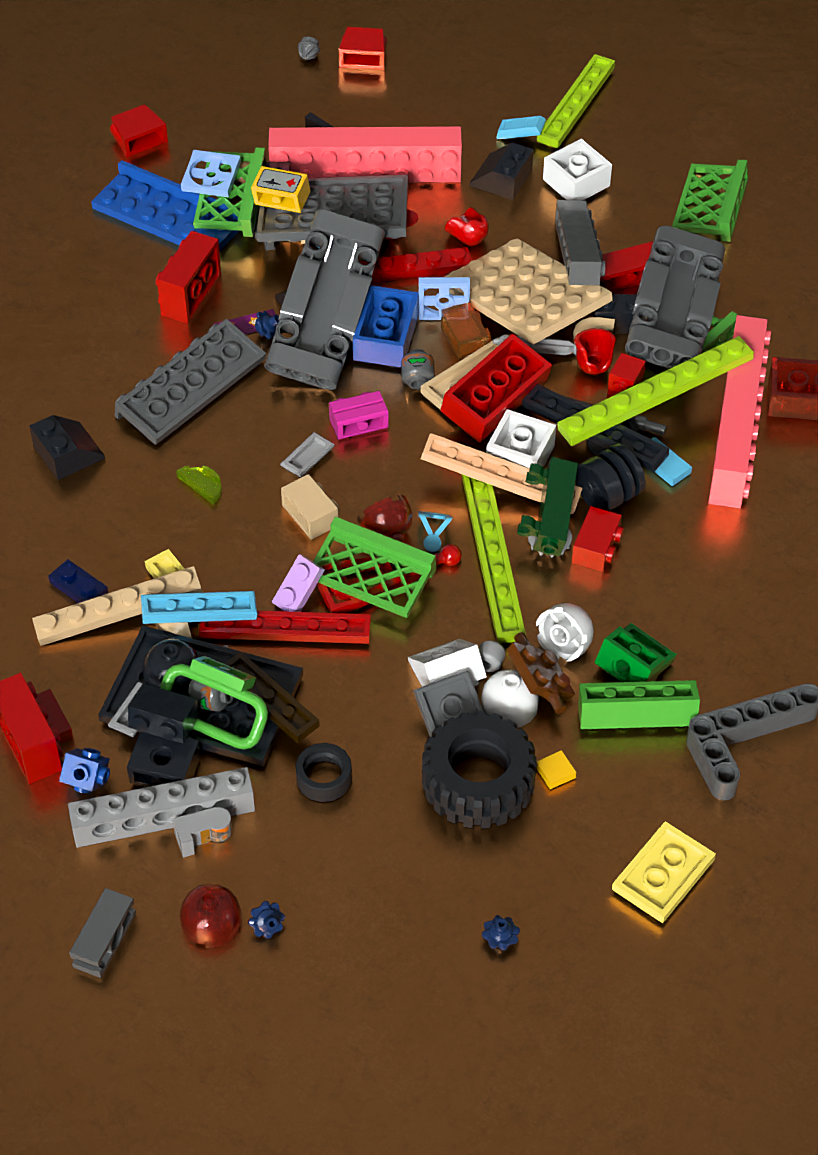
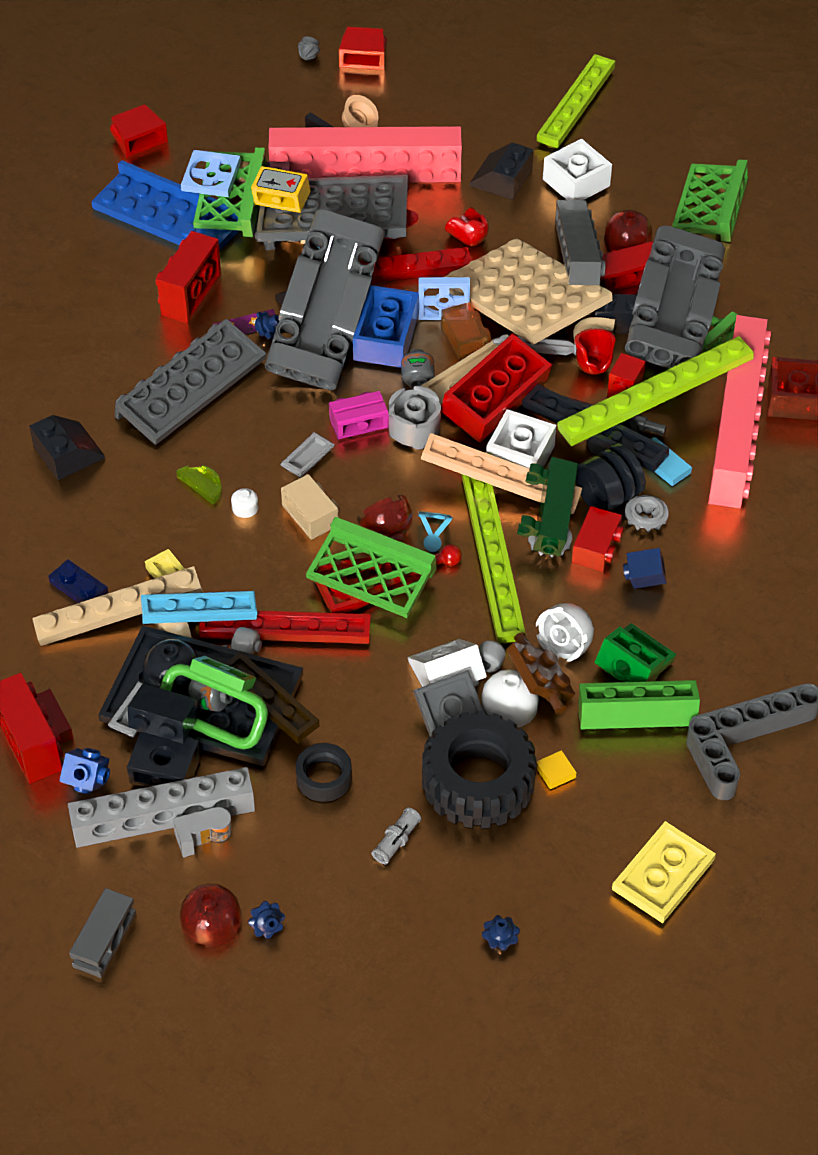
lavender plate [272,554,325,612] -> none
medium azure tile [496,116,546,139] -> none
none -> white piece [231,488,259,518]
none -> light grey piece [231,627,262,655]
none -> light nougat piece [342,95,378,127]
none -> light grey pin [372,807,421,865]
none -> light grey brick [388,386,441,449]
none -> clear red cylinder [603,210,653,251]
none -> dark blue brick [623,548,667,589]
none -> light grey gear [625,495,669,532]

